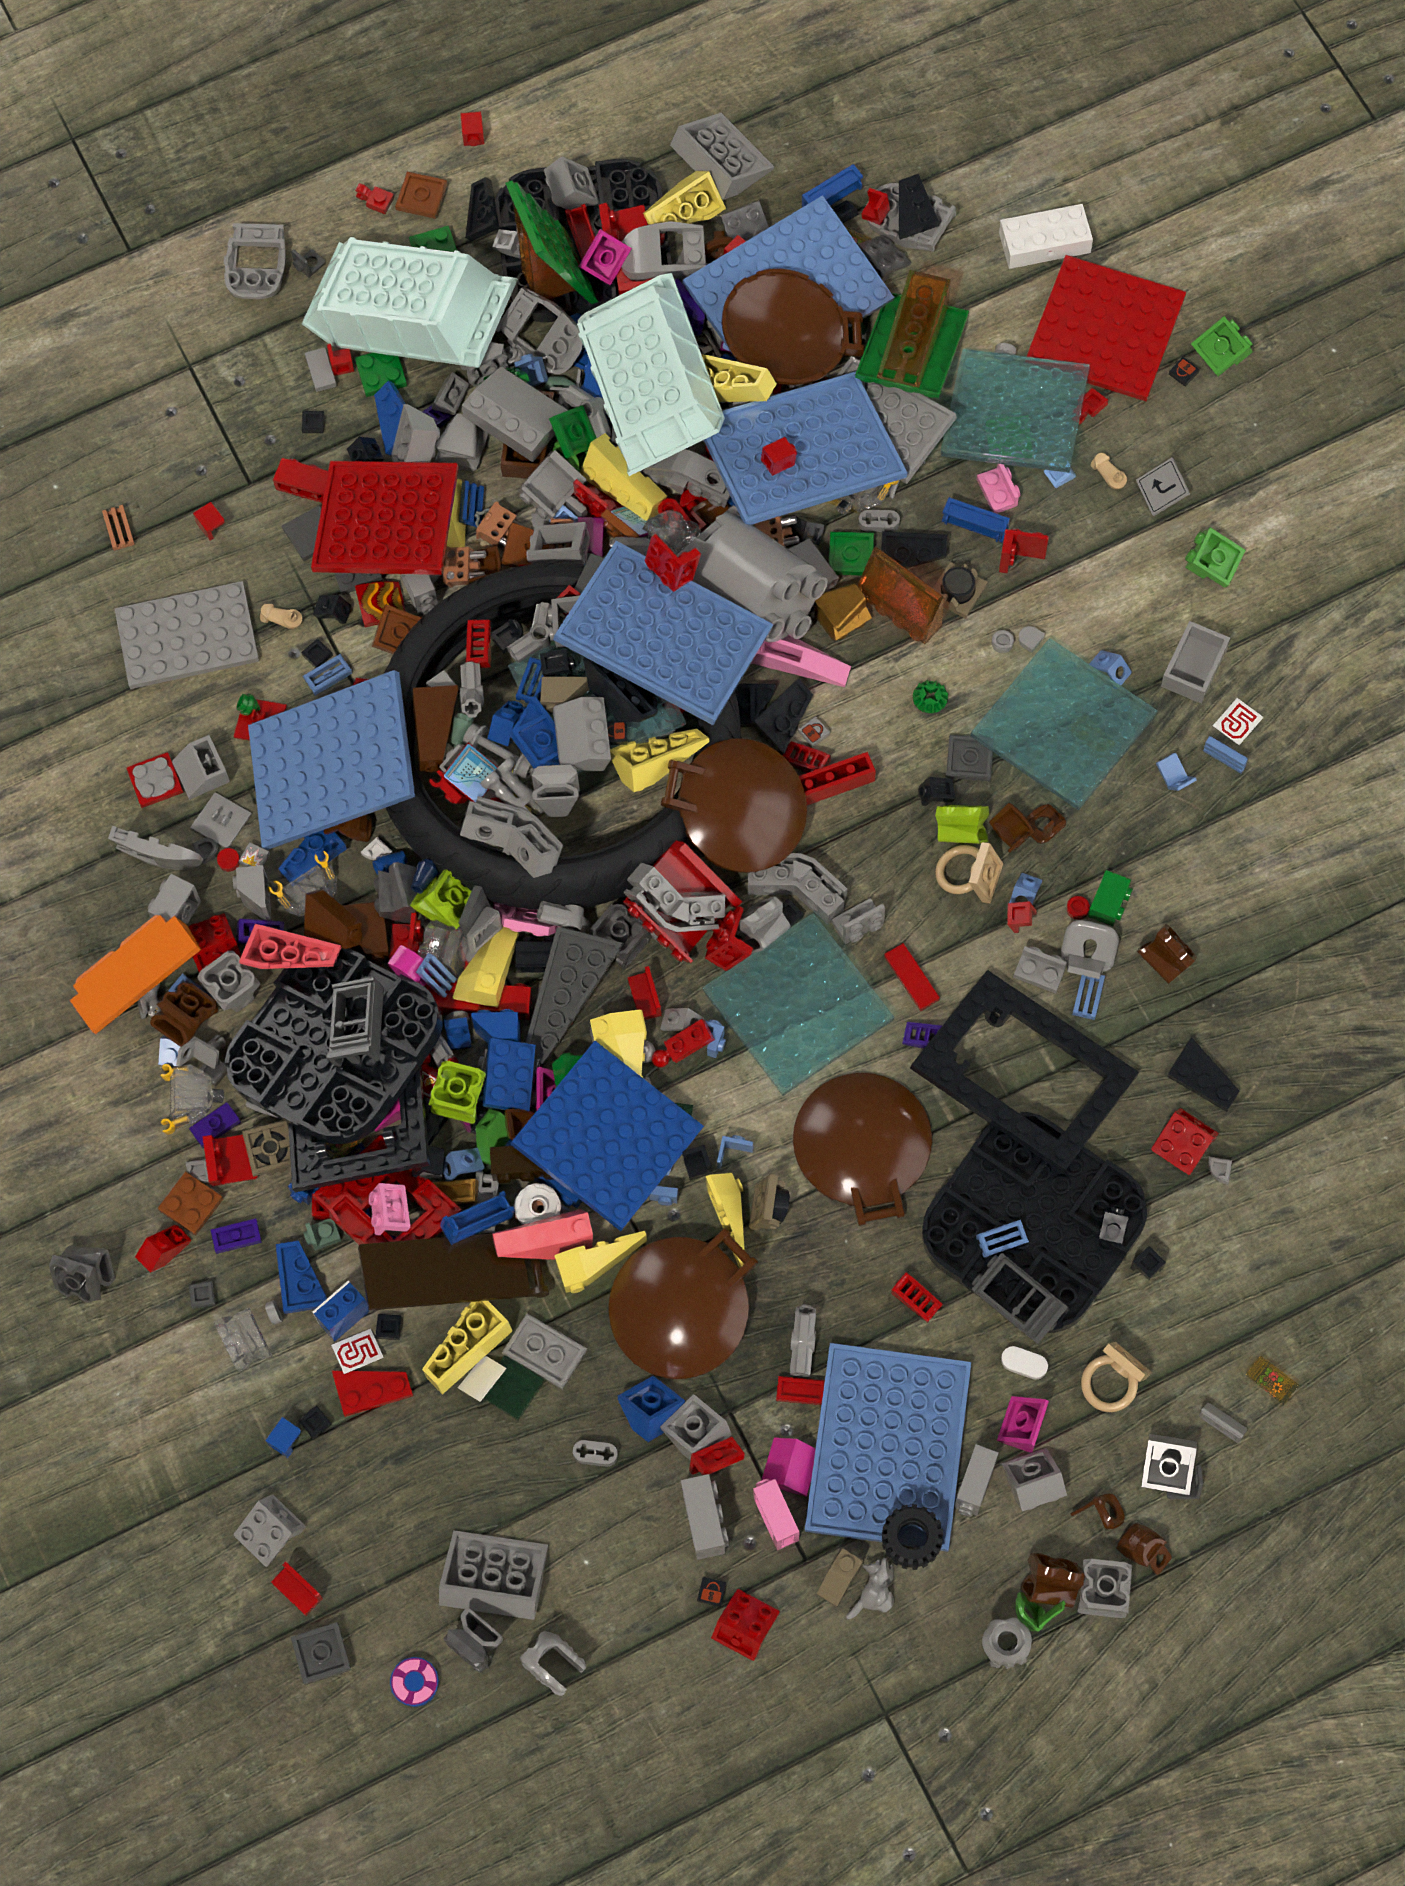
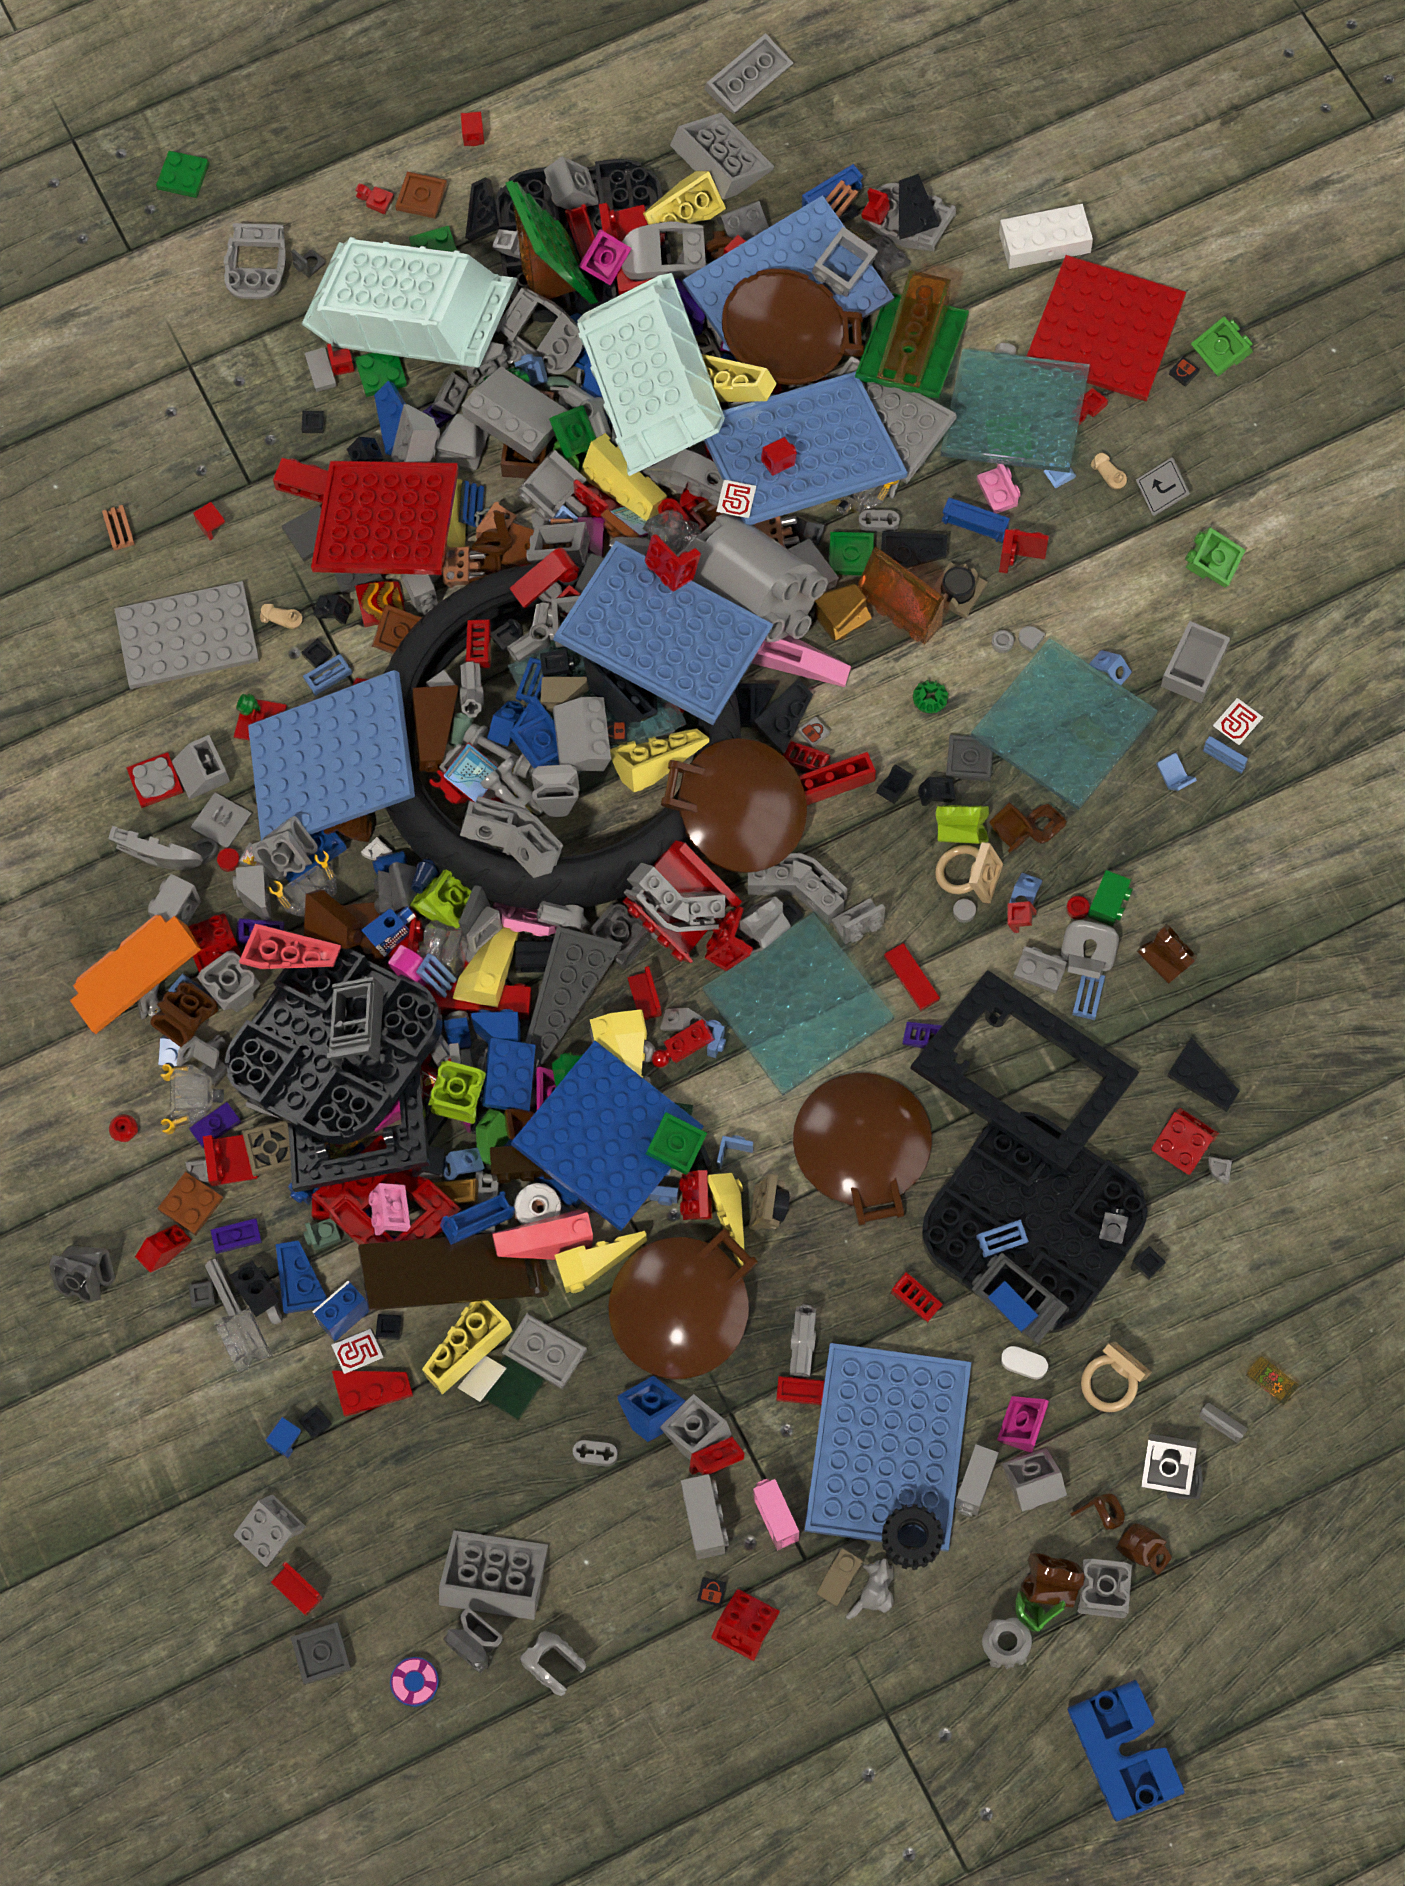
dark pink slope [761,1437,816,1497] -> none
none -> red plate [109,1114,138,1142]
none -> green plate [156,151,209,198]
none -> light grey axle [205,1259,244,1323]
none -> black brick [229,1260,280,1317]
none -> light grey piece [251,816,318,880]
none -> blue torso [362,906,416,957]
none -> light grey slope [449,1043,473,1067]
none -> reddish brown piece [472,510,513,555]
none -> red door [509,548,579,608]
none -> light grey tile [539,582,562,605]
none -> green plate [645,1112,707,1175]
none -> red plate [679,1170,713,1220]
none -> light grey slope [704,33,793,114]
none -> white sticker [716,480,756,518]
none -> light grey window [812,227,878,297]
none -> nougat tile [826,180,858,218]
none -> black bracket [876,764,913,804]
none -> light grey tile [953,899,976,923]
none -> blue tile [988,1281,1038,1333]
none -> blue connector [1067,1680,1185,1822]

